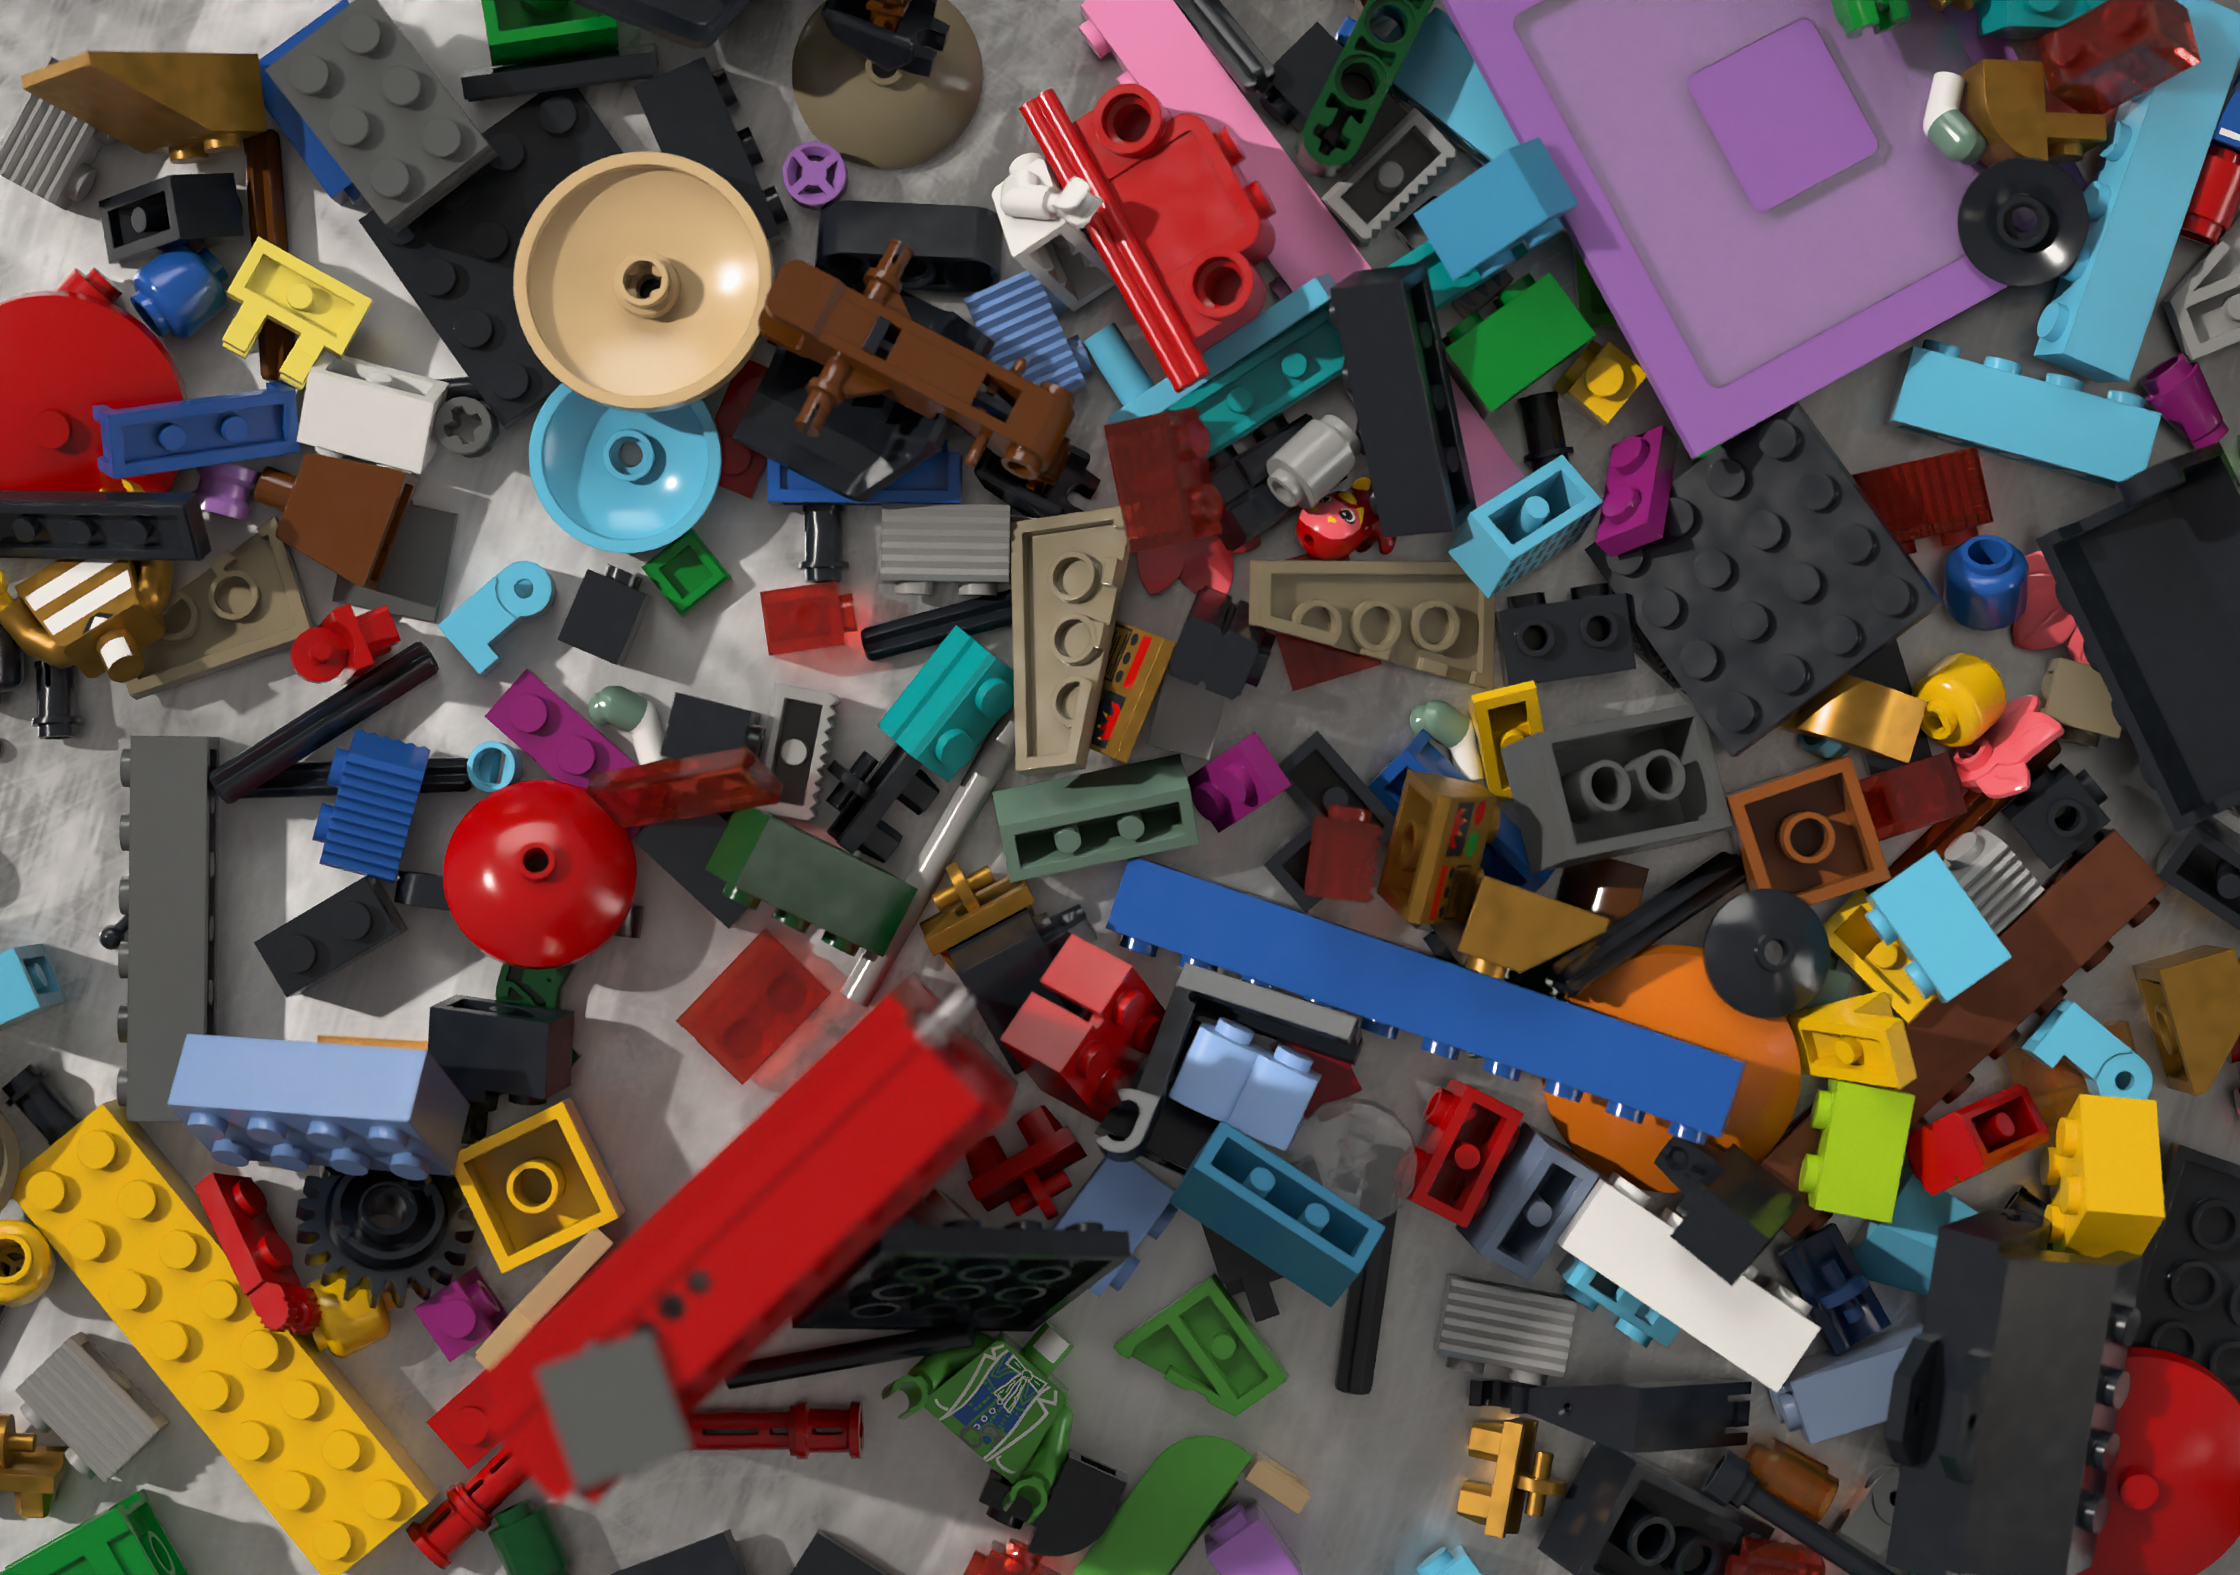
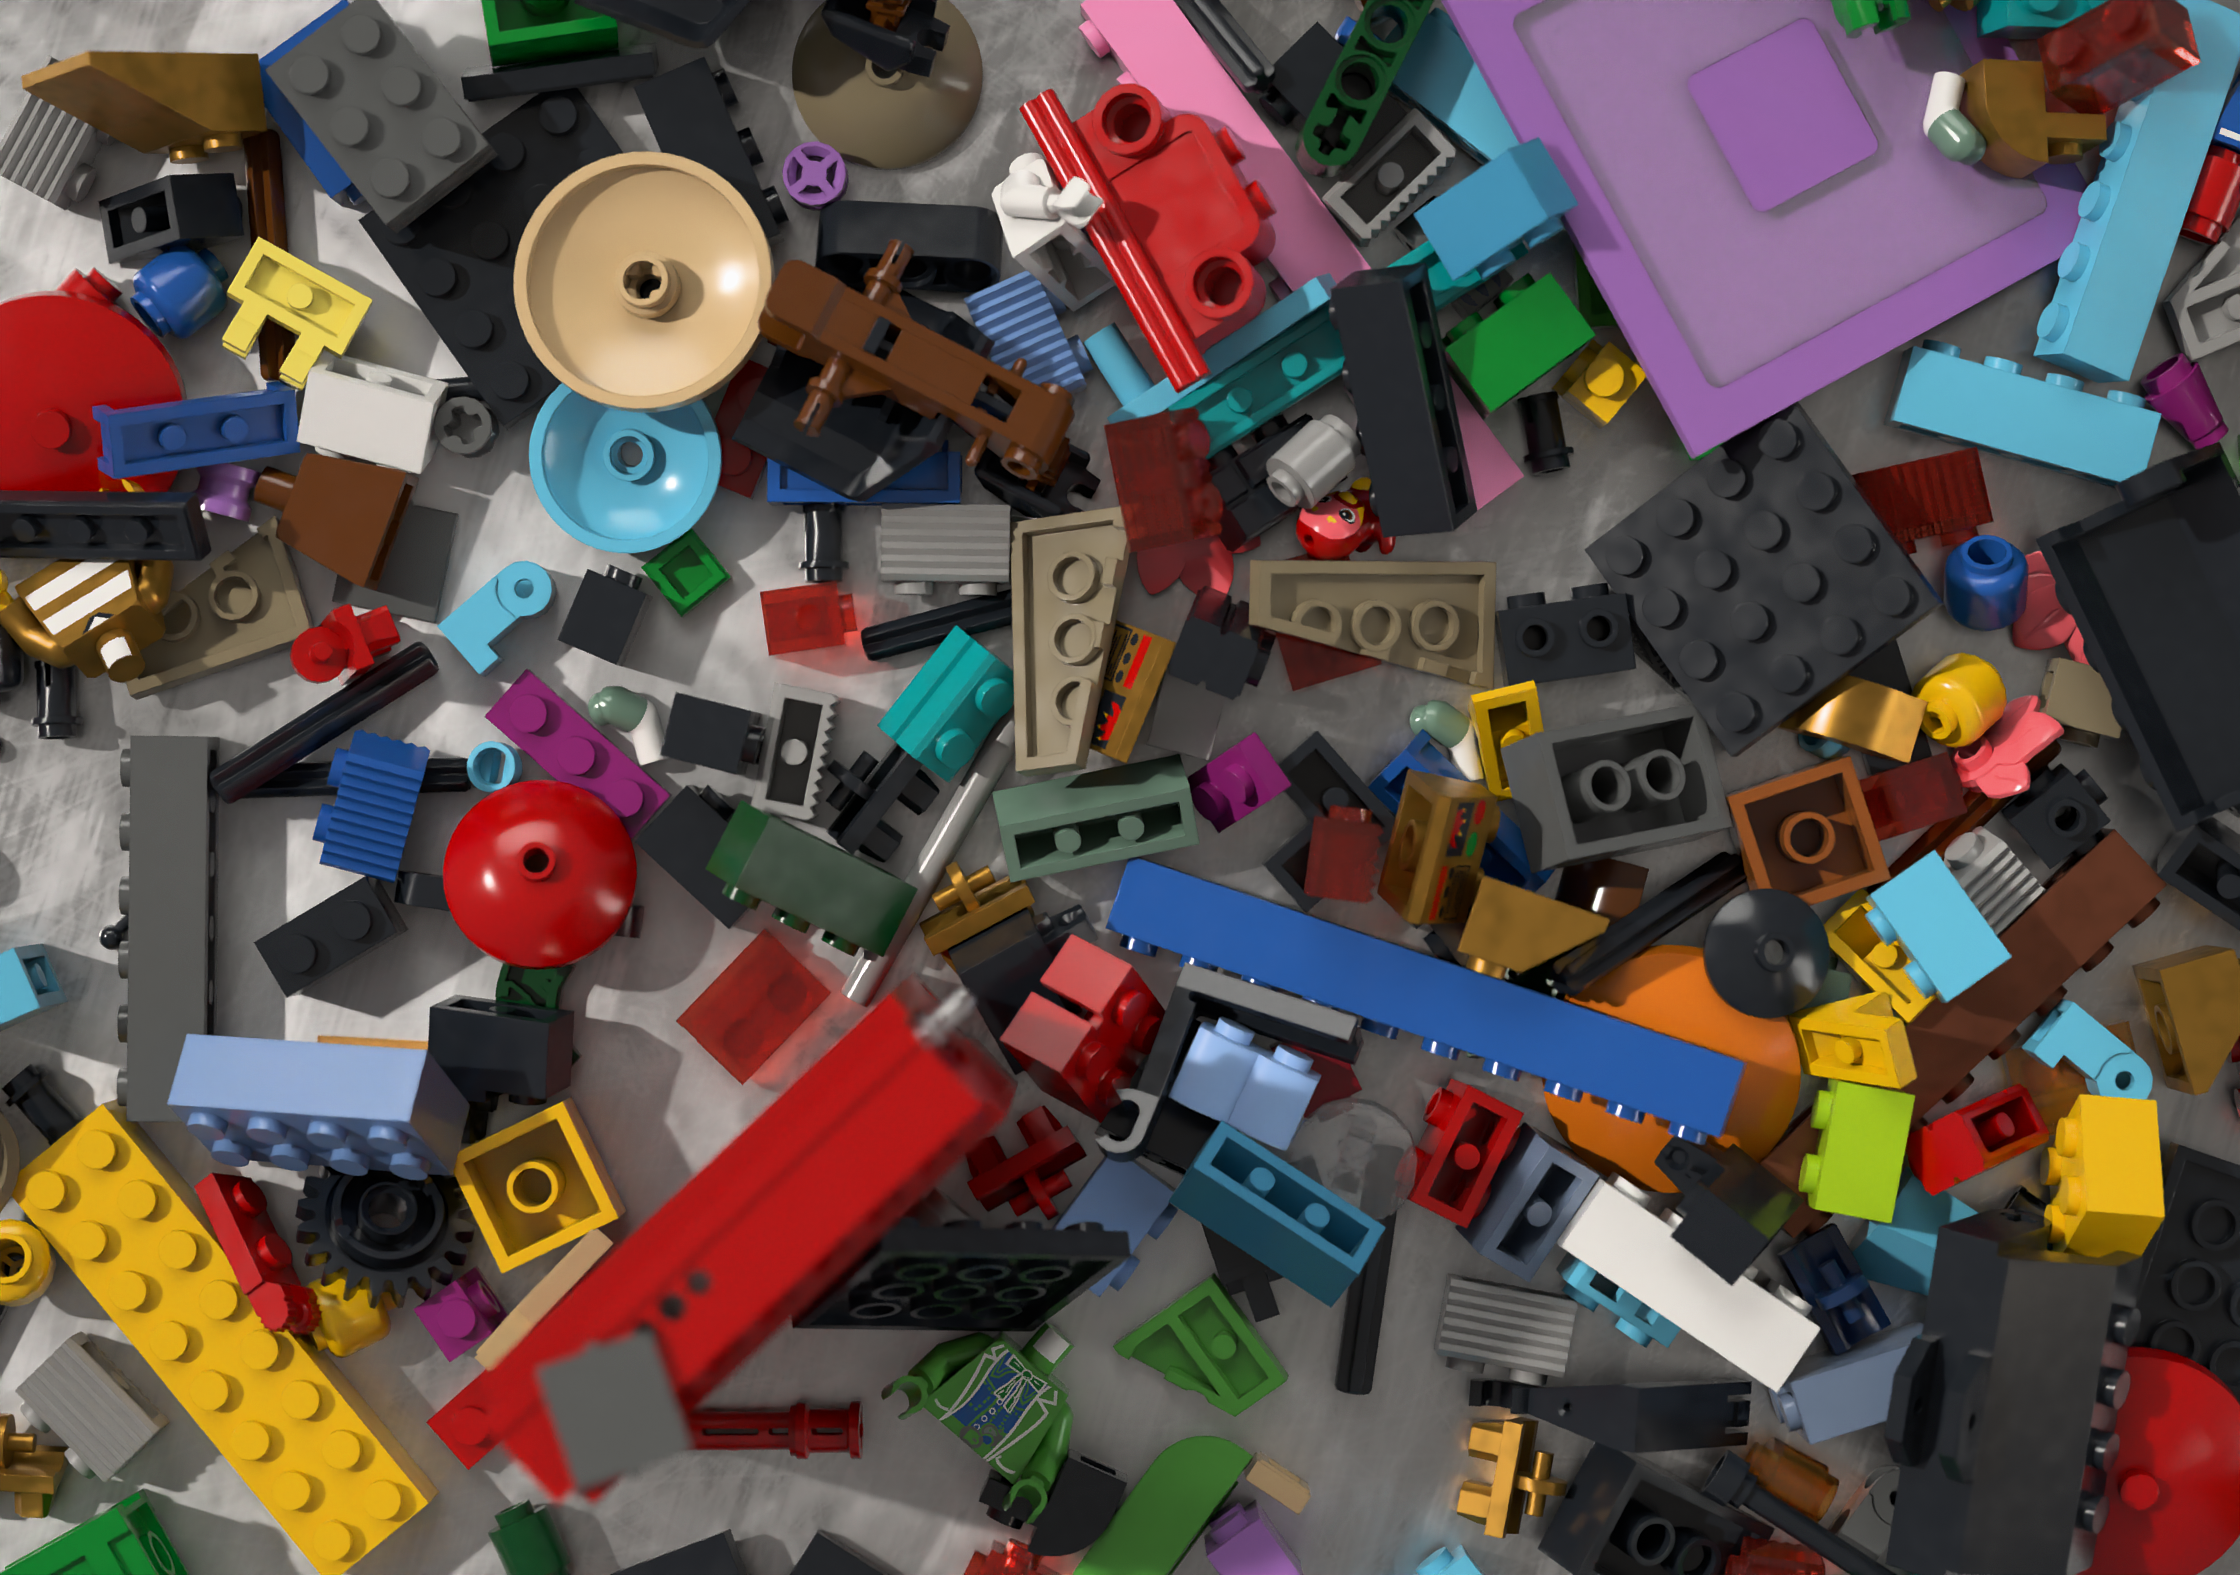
red pin [406,1448,530,1570] -> none
clear red tile [586,747,783,828] -> none
black bar [725,1322,975,1390] -> none
medium azure brick [1447,455,1603,599] -> none
magenta plate [1596,425,1679,557] -> none
black dish [1957,157,2089,287] -> none

